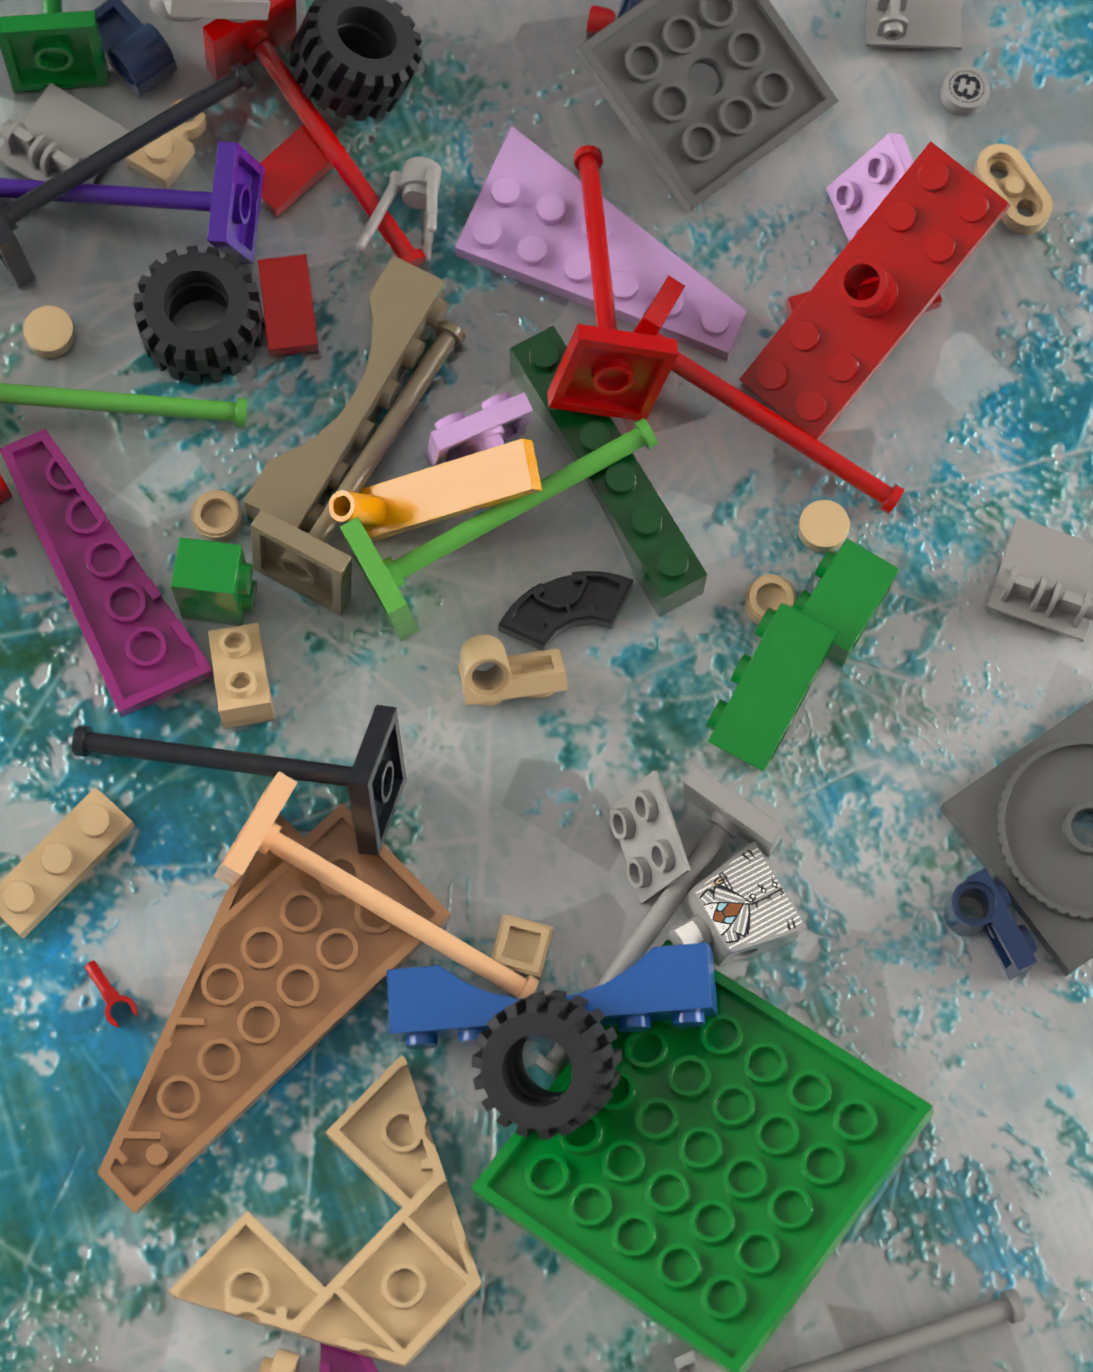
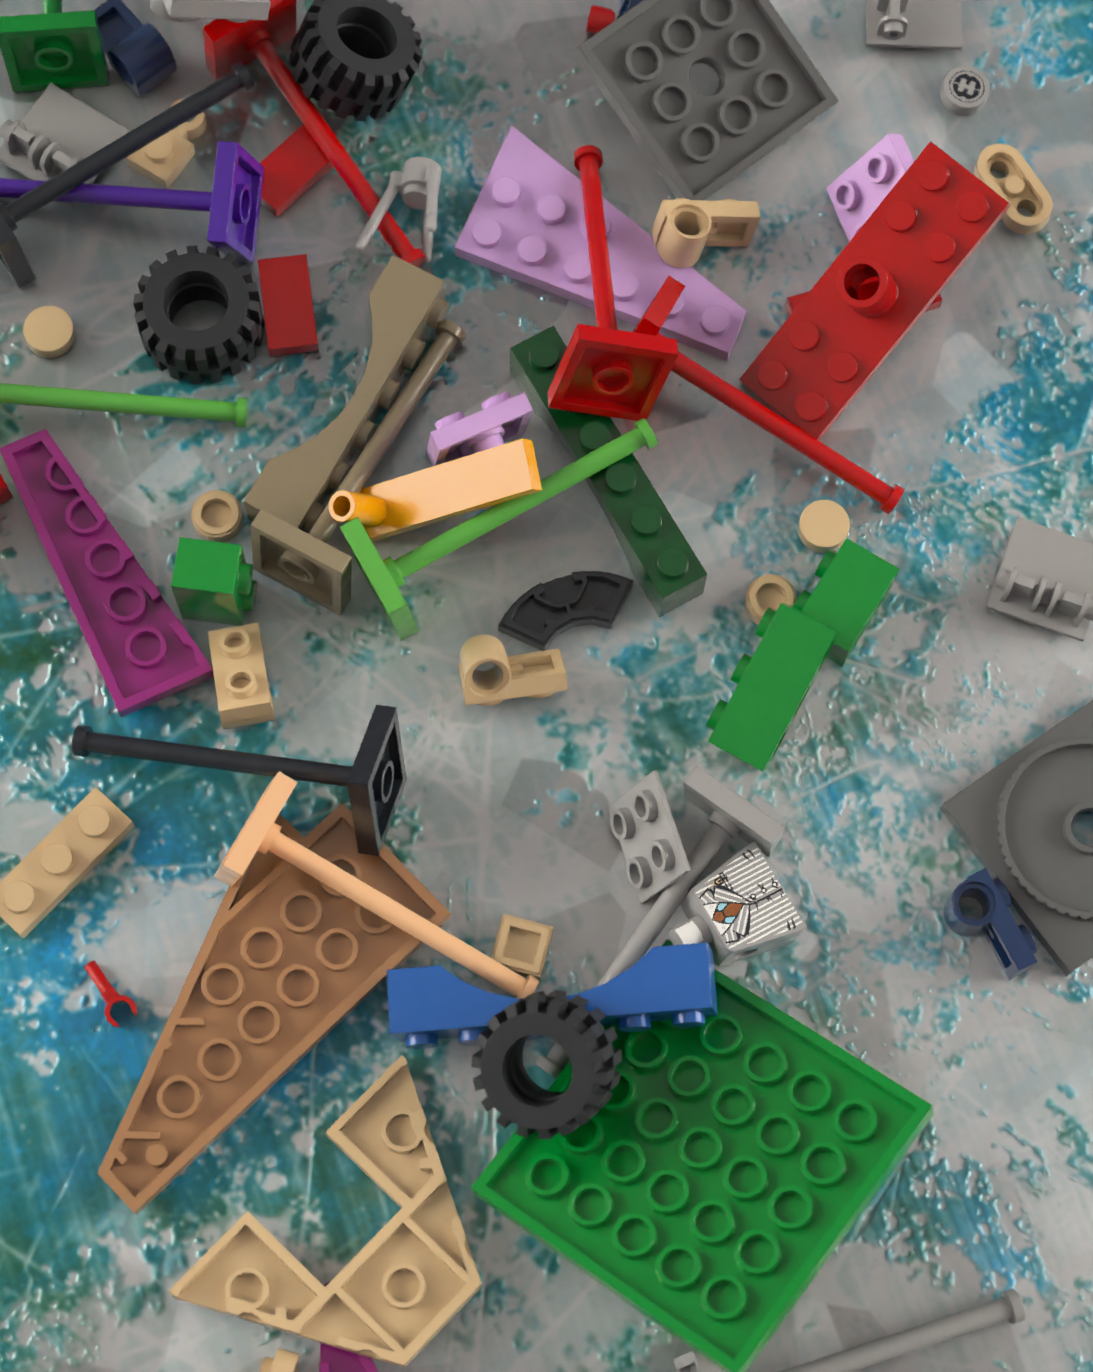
none -> tan plate [652,198,761,268]

